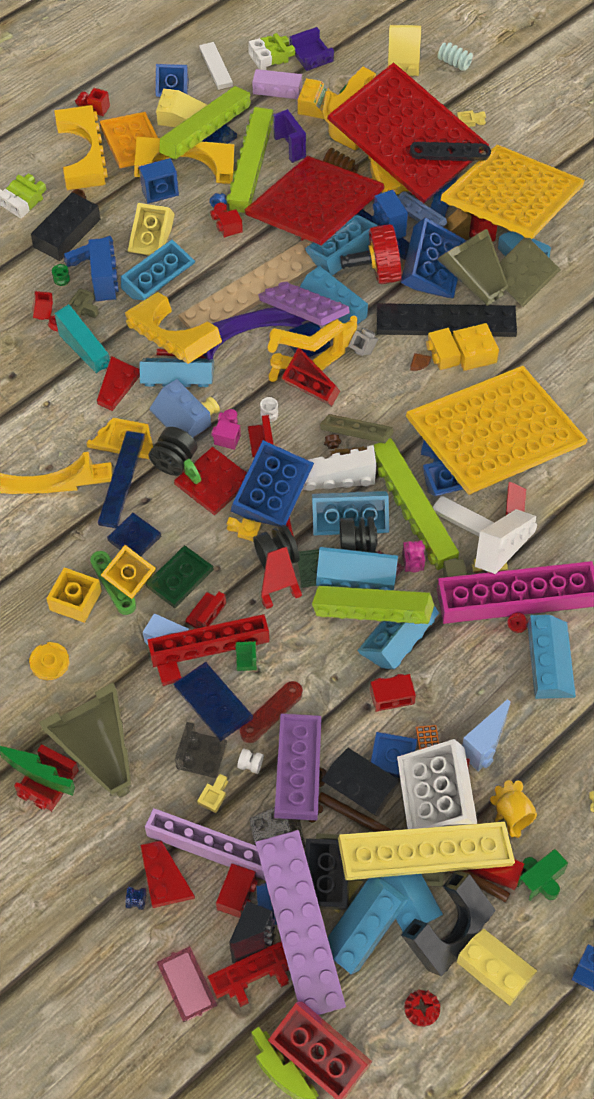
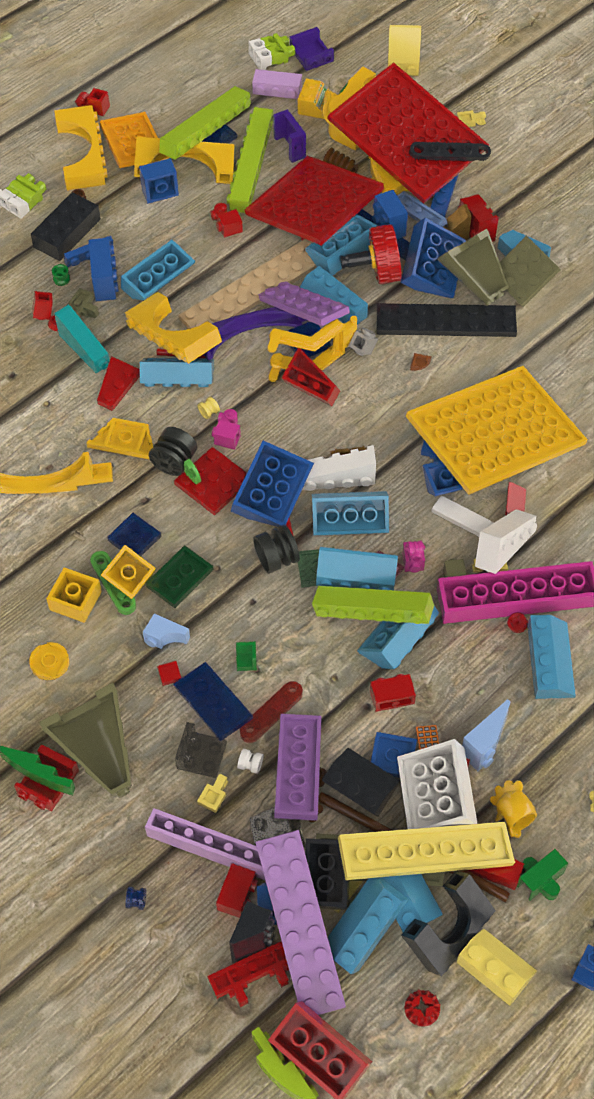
clear blue tile [98,431,145,529] -> none
light yellow slope [127,203,175,256] -> none
red wing [140,841,195,908] -> none
red brick [147,614,270,668] -> none
medium blue slope [150,379,211,437] -> none
blue slope [156,64,189,97] -> none
light yellow slope [156,89,207,127] -> none
clear pink piece [157,946,217,1023] -> none
red panel [186,591,226,629] -> none
white tile [199,42,233,90] -> none
blue tile [209,193,227,208] -> none
yellow plate [227,517,261,541] -> none
red panel [248,415,274,458] -> none
white wheel [260,397,278,422] -> none
red flag [261,546,302,609] -> none
olive plate [320,414,393,443] -> none
reddish brown plate [324,434,342,449] -> none
pearl dark grey wheel [340,516,378,553] -> none
lime brick [374,438,459,571] -> none
yellow brick [426,328,461,370] -> none
light aqua piece [438,42,473,71] -> none
yellow plate [441,145,585,239] -> none
yellow brick [453,323,499,371] -> none

